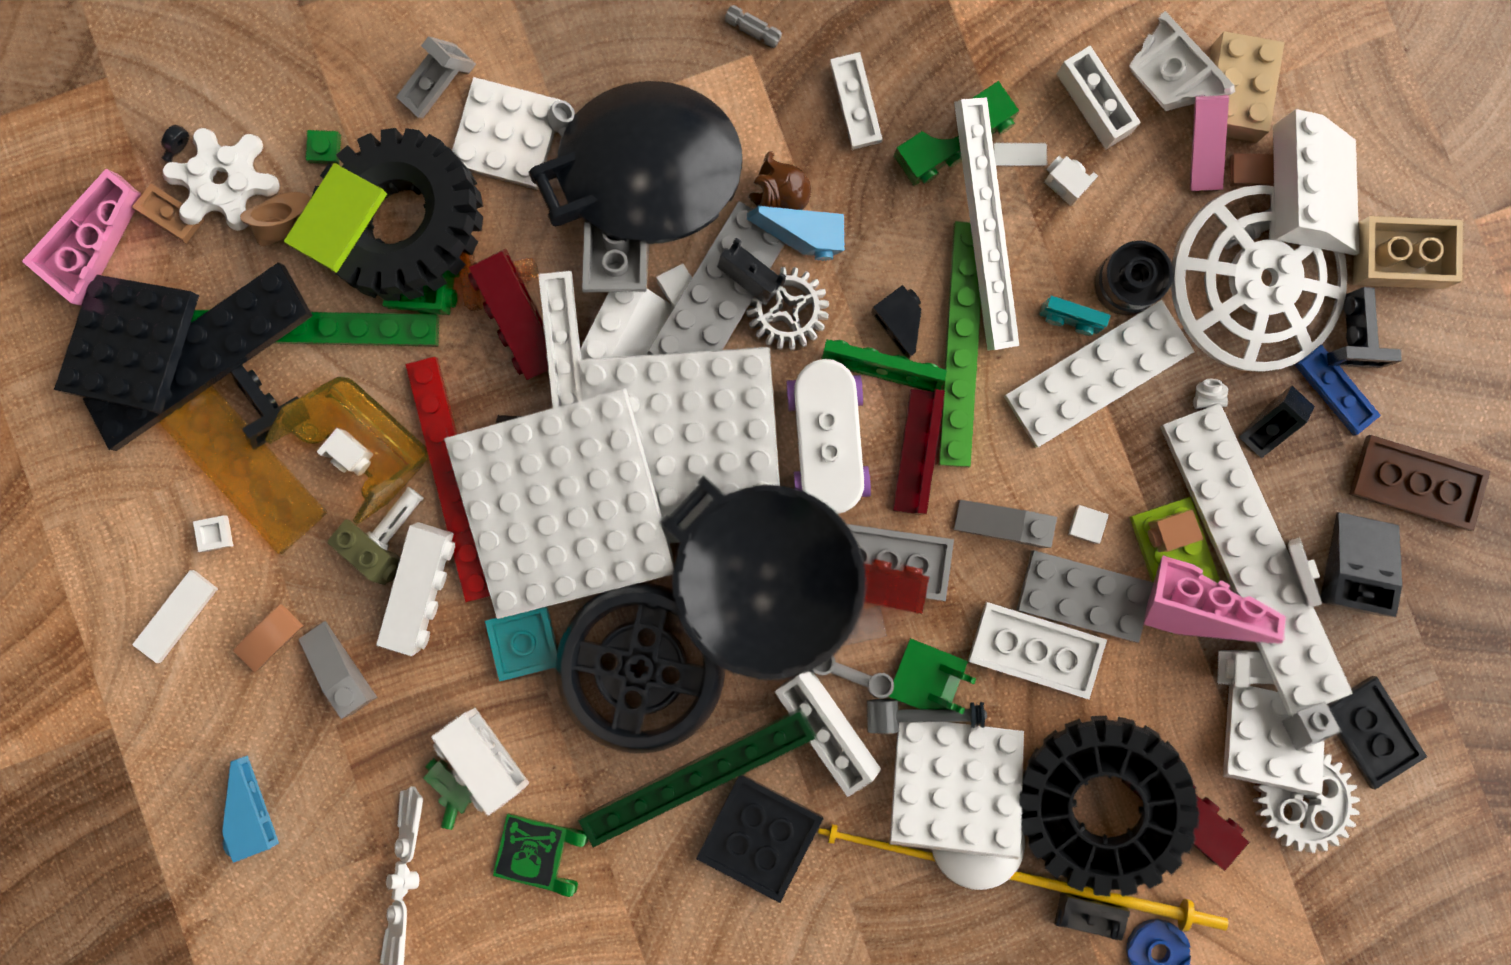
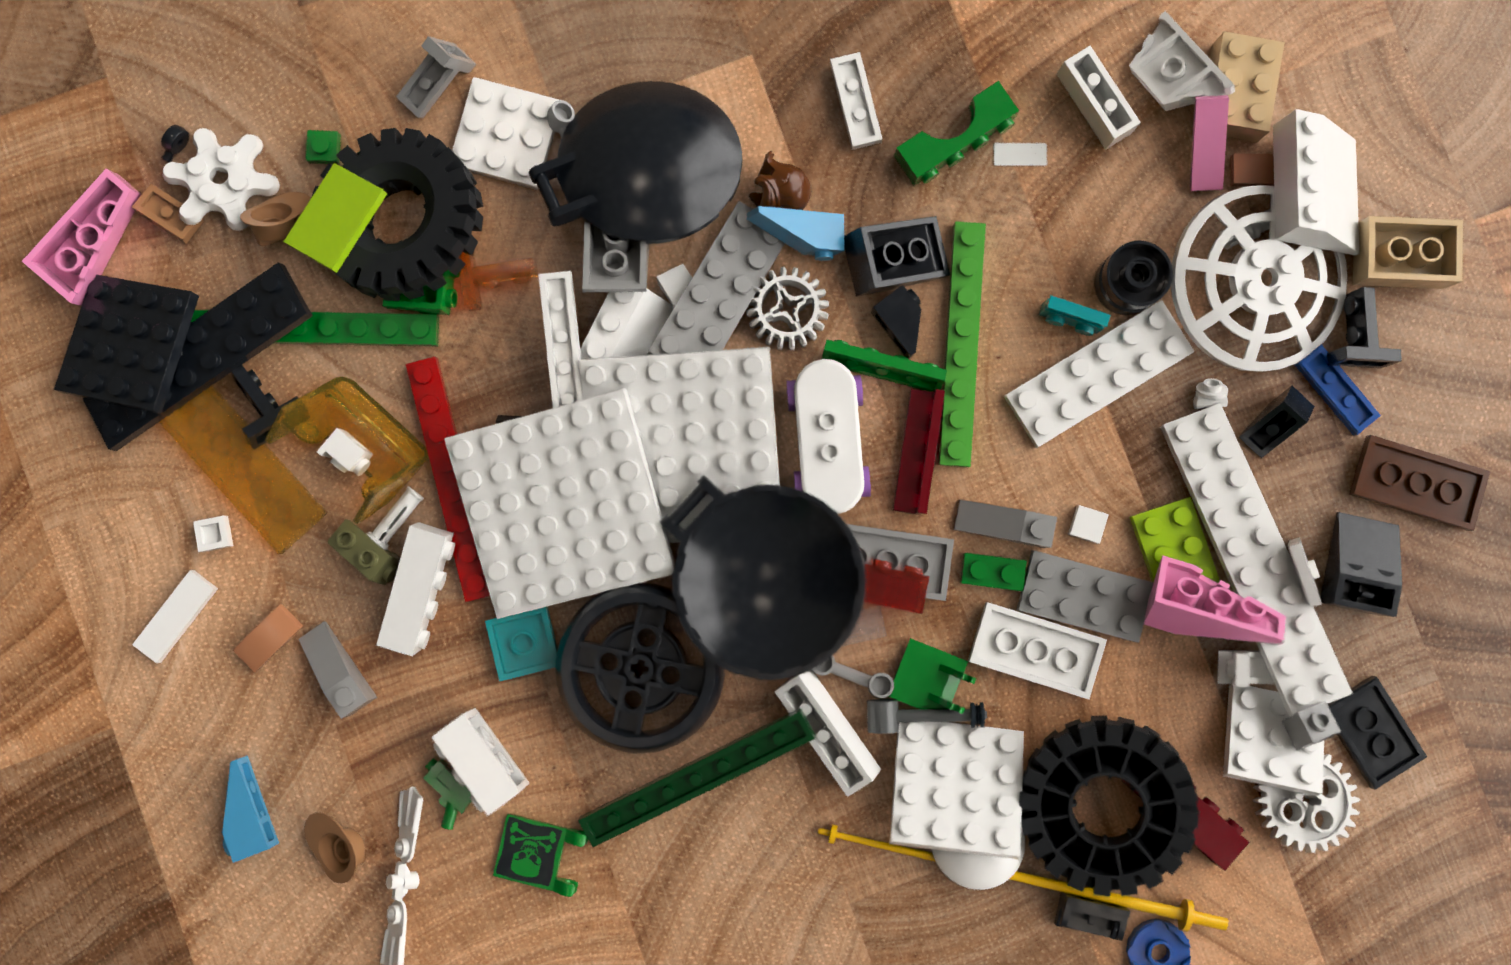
dark red brick [468,249,549,380] -> none
black plate [696,774,823,903] -> none
black hinge [717,238,786,305] -> none
light grey axle [725,5,782,48] -> none
white plate [954,98,1019,351] -> none
white brick [1044,156,1098,206] -> none
nougat brick [1148,509,1203,552] -> none
none -> medium nougat piece [304,812,366,884]
none -> black slope [844,216,950,297]
none -> green plate [960,553,1027,591]

